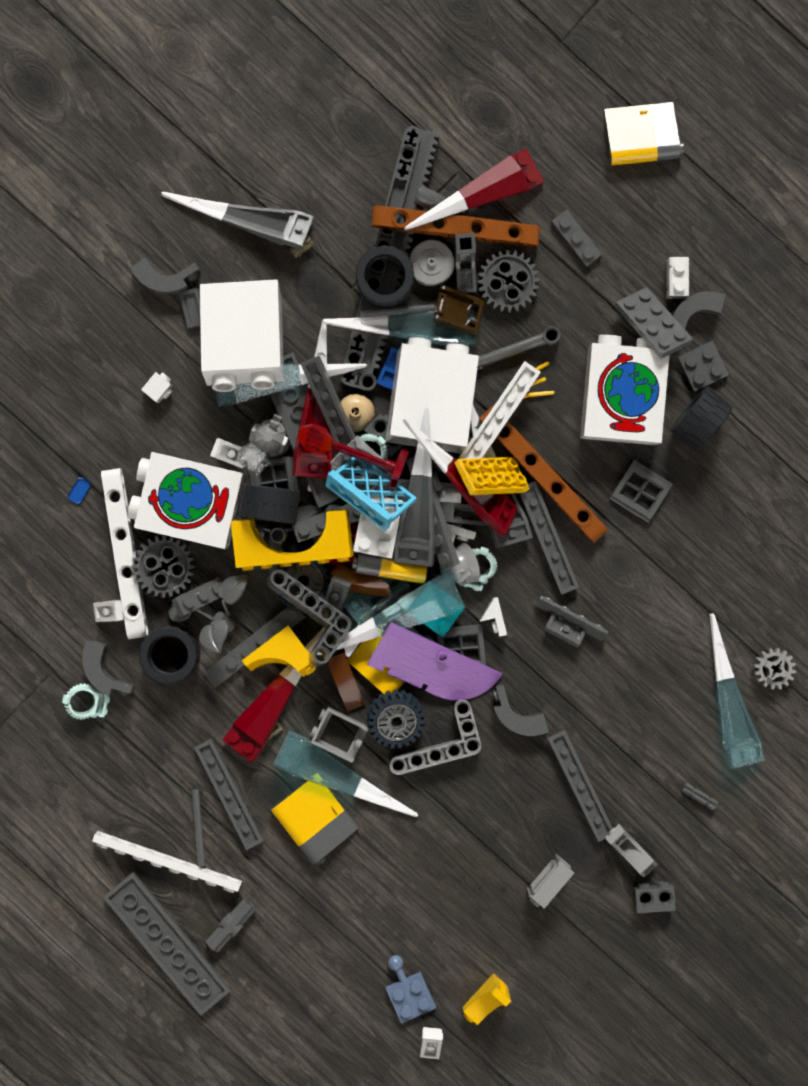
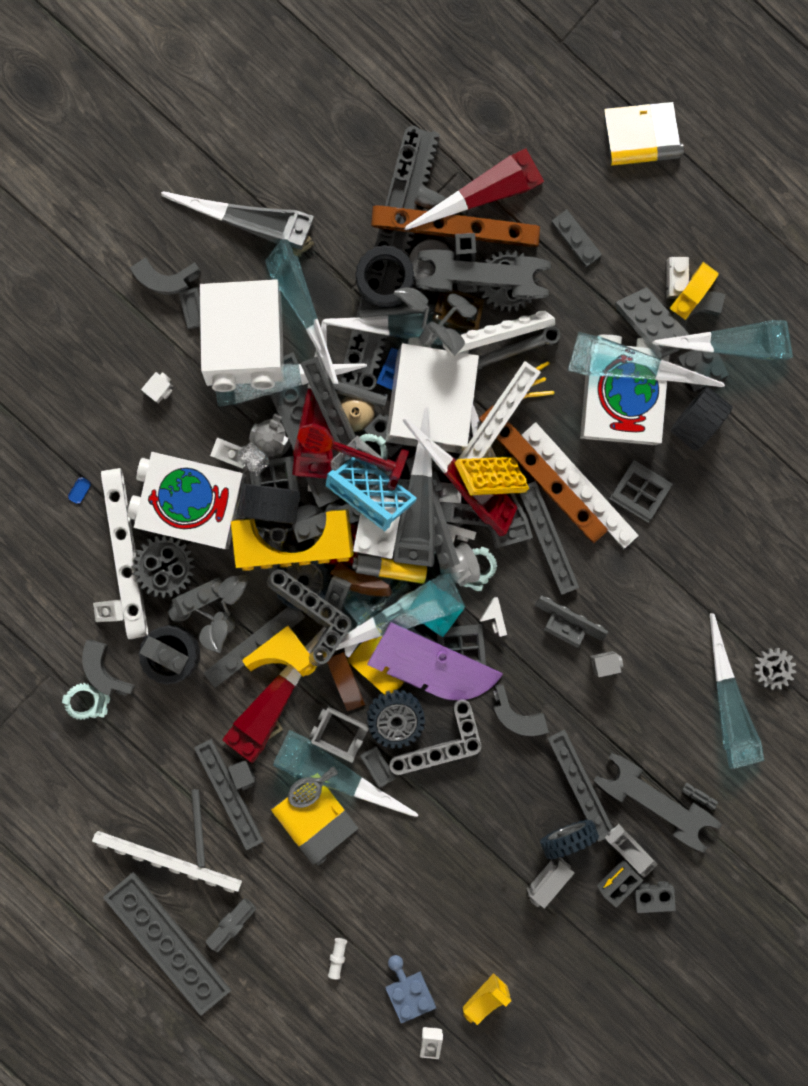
none -> dark grey brick [140,636,189,674]
none -> dark grey brick [228,759,256,790]
none -> clear light blue plate [265,239,338,384]
none -> dark grey piece [288,766,338,808]
none -> white pin [328,938,347,979]
none -> dark grey pin [331,380,388,409]
none -> dark grey tile [360,745,396,789]
none -> dark grey plant [393,287,477,356]
none -> dark grey piece [416,250,551,299]
none -> white plate [443,311,555,355]
none -> white plate [522,422,639,548]
none -> black wheel [540,820,599,859]
none -> clear light blue plate [568,332,725,387]
none -> light grey brick [590,651,623,677]
none -> dark grey piece [594,753,722,853]
none -> dark grey brick [597,859,643,907]
none -> clear light blue plate [652,320,793,361]
none -> yellow arch [669,262,719,320]

